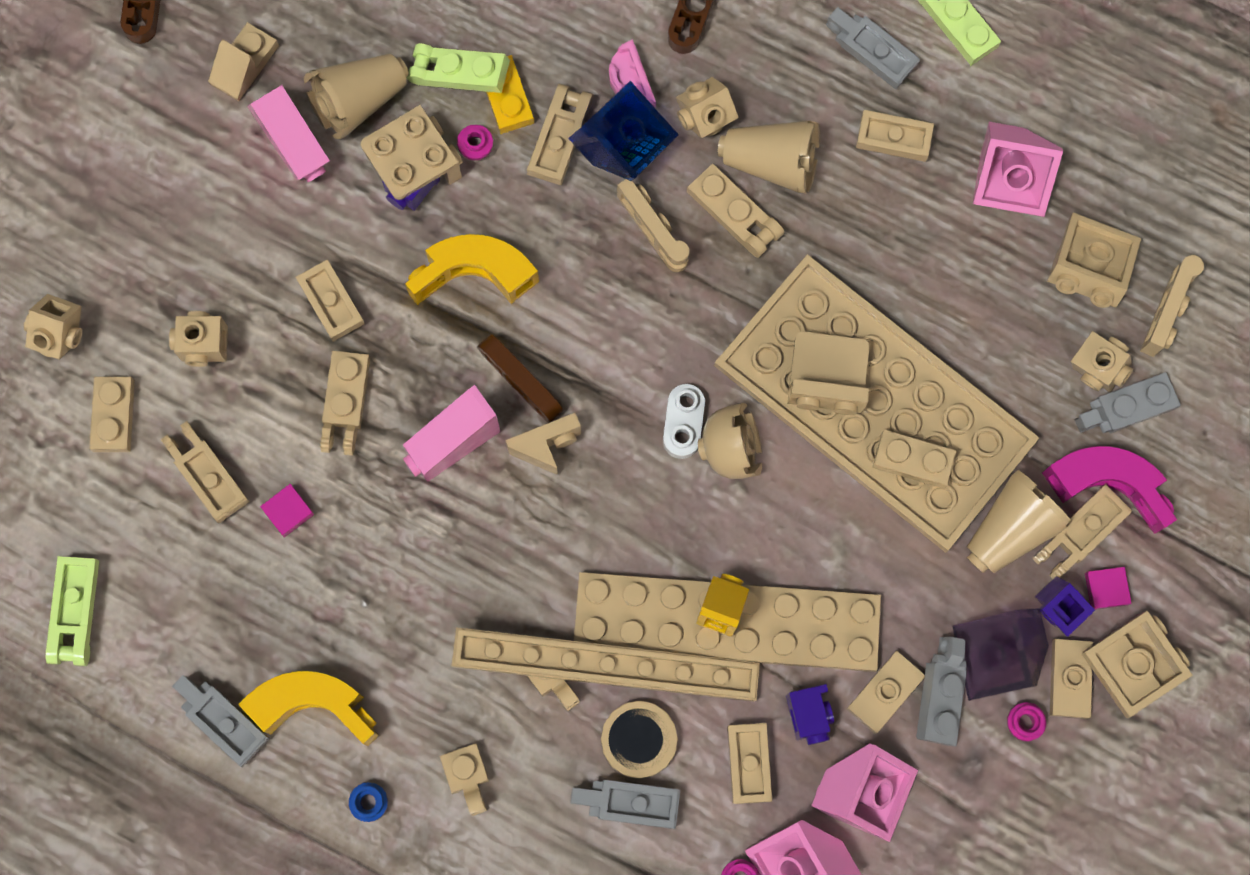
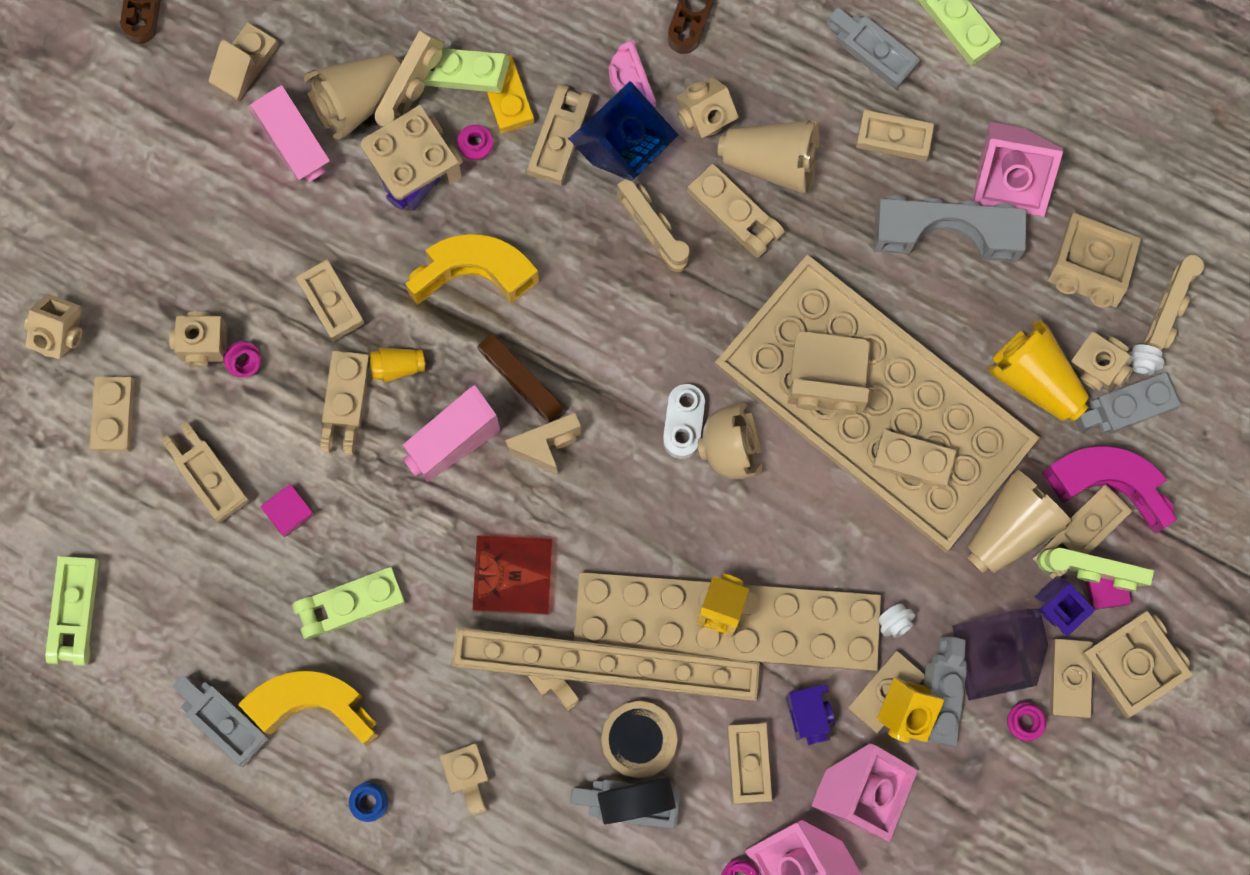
none -> dark pink plate [223,341,261,377]
none -> yellowish green plate [292,567,405,640]
none -> yellow cone [370,347,425,384]
none -> tan plate [375,30,445,127]
none -> clear red tile [472,535,552,615]
none -> black tyre [597,777,676,825]
none -> light grey arch [874,195,1026,262]
none -> yellow brick [877,677,944,743]
none -> white plate [878,604,915,638]
none -> yellow cone [986,319,1089,421]
none -> yellowish green plate [1037,548,1154,592]
none -> white plate [1128,344,1164,375]

